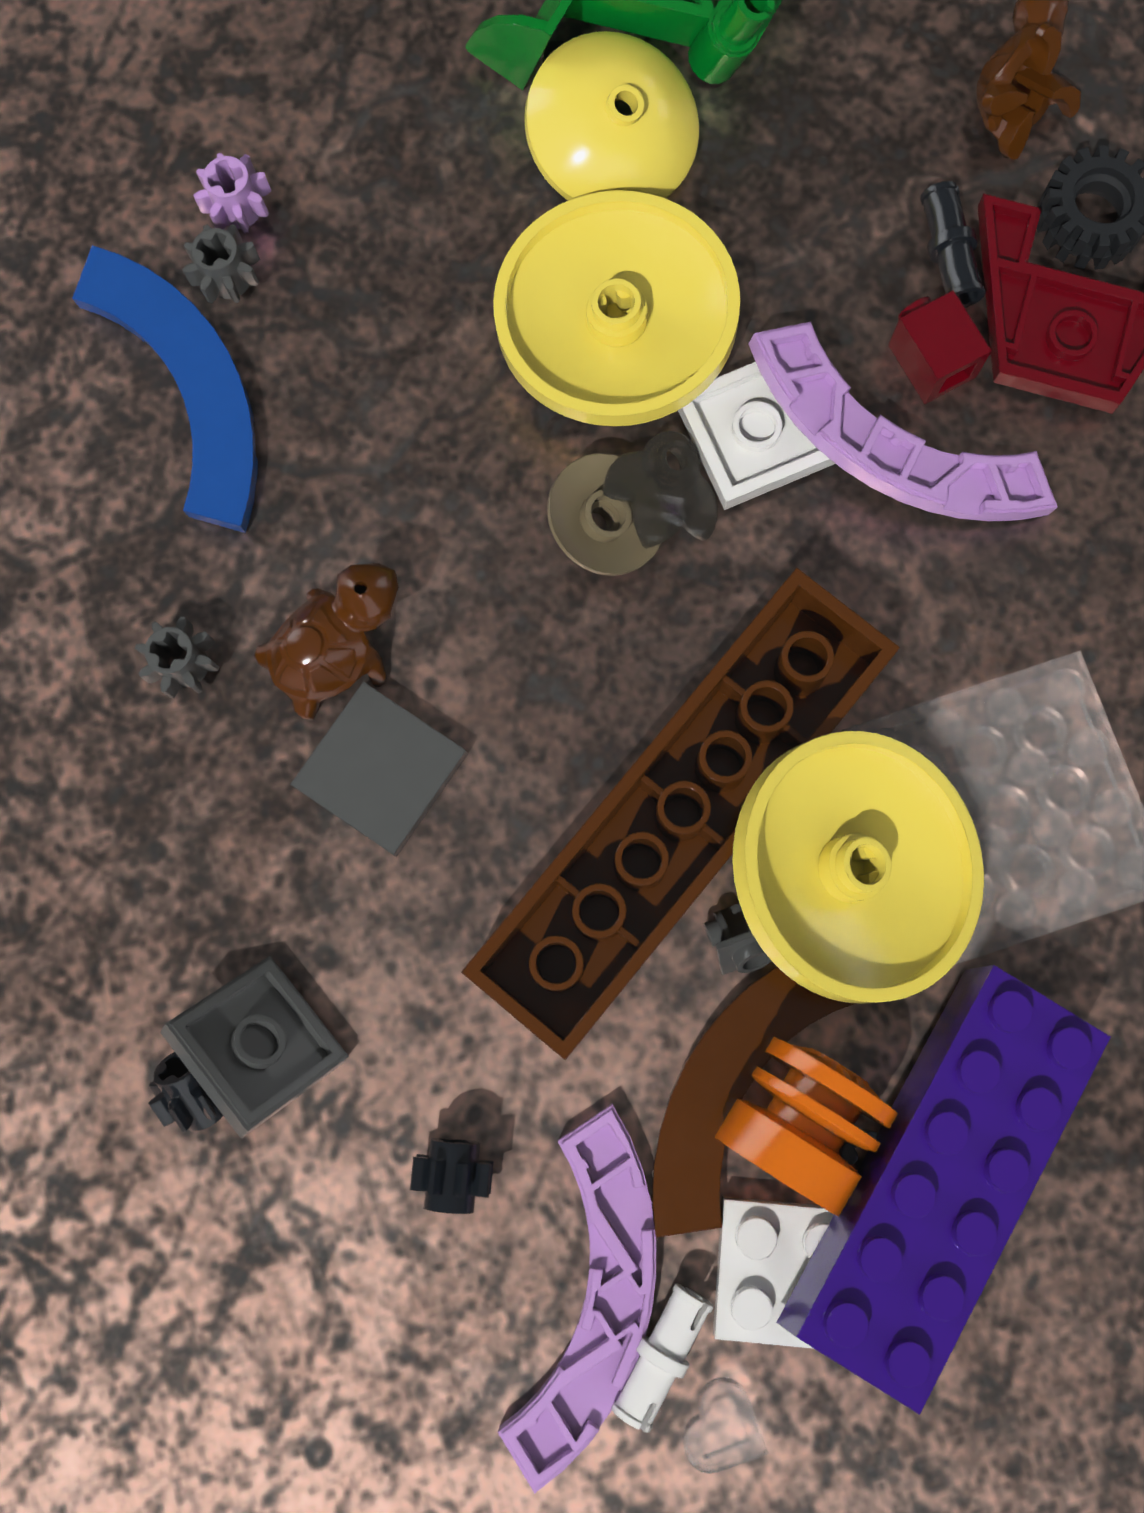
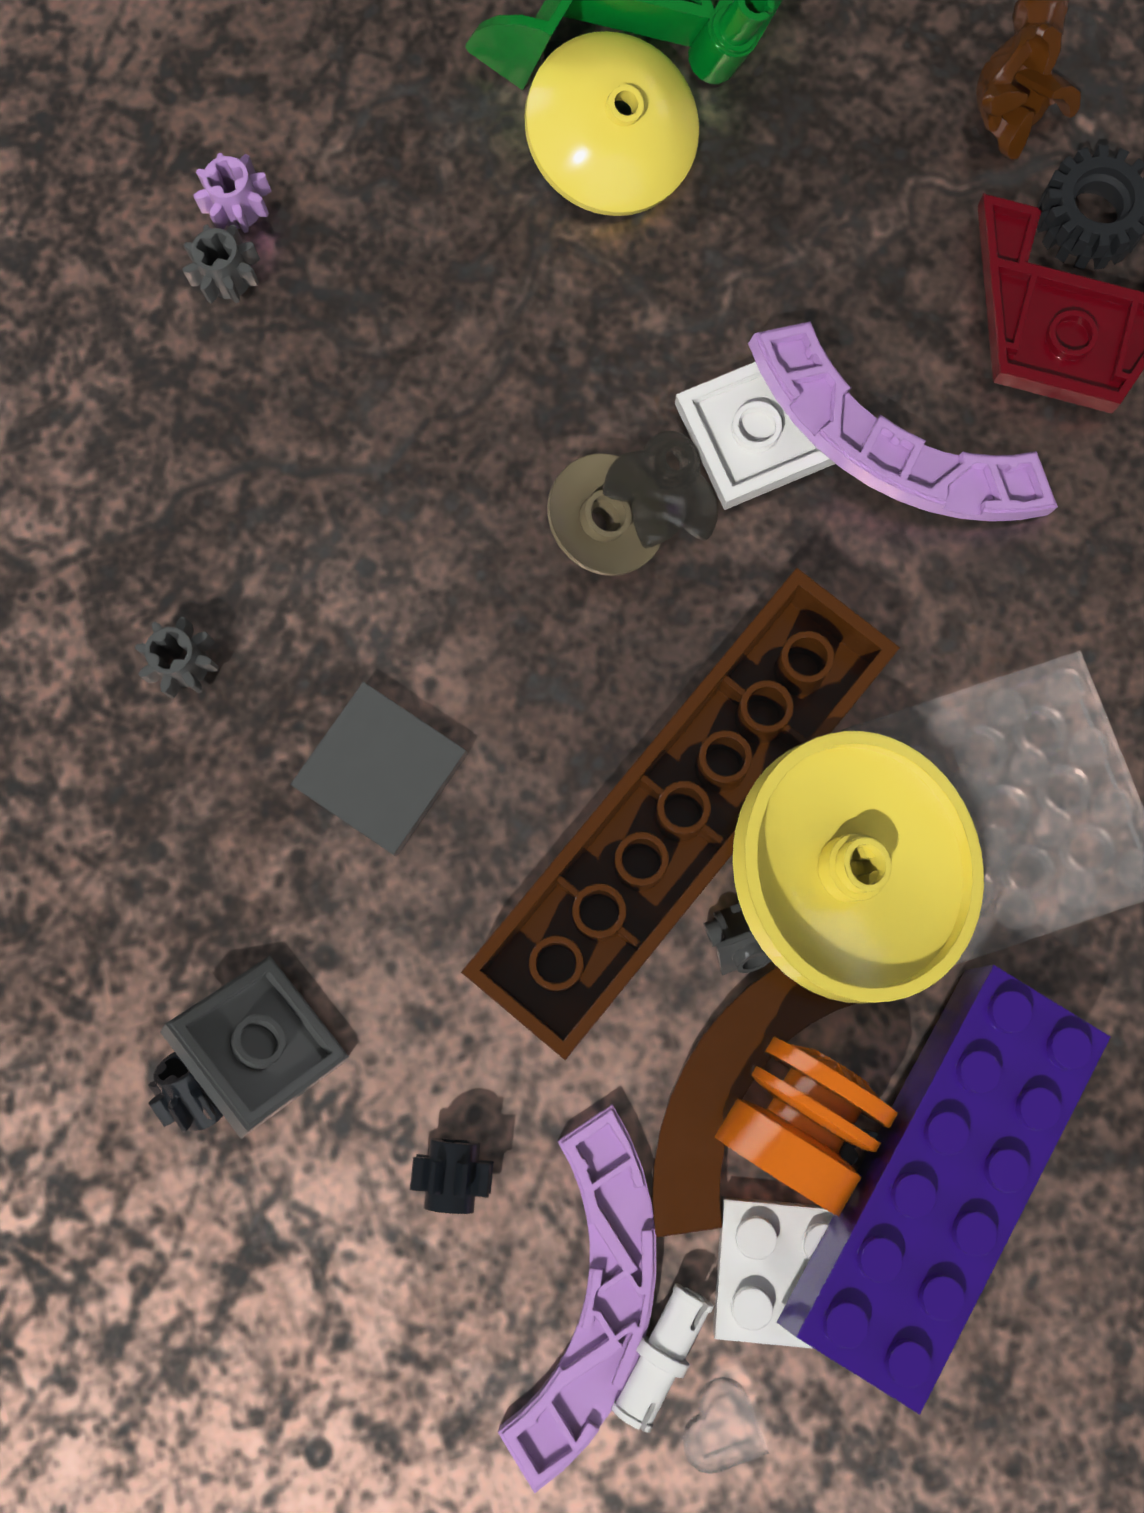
blue tile [72,245,258,533] -> none
reddish brown animal [254,563,399,720] -> none
light yellow dish [493,190,740,426] -> none
dark red brick [888,290,992,404] -> none
black pin [920,181,986,308] -> none

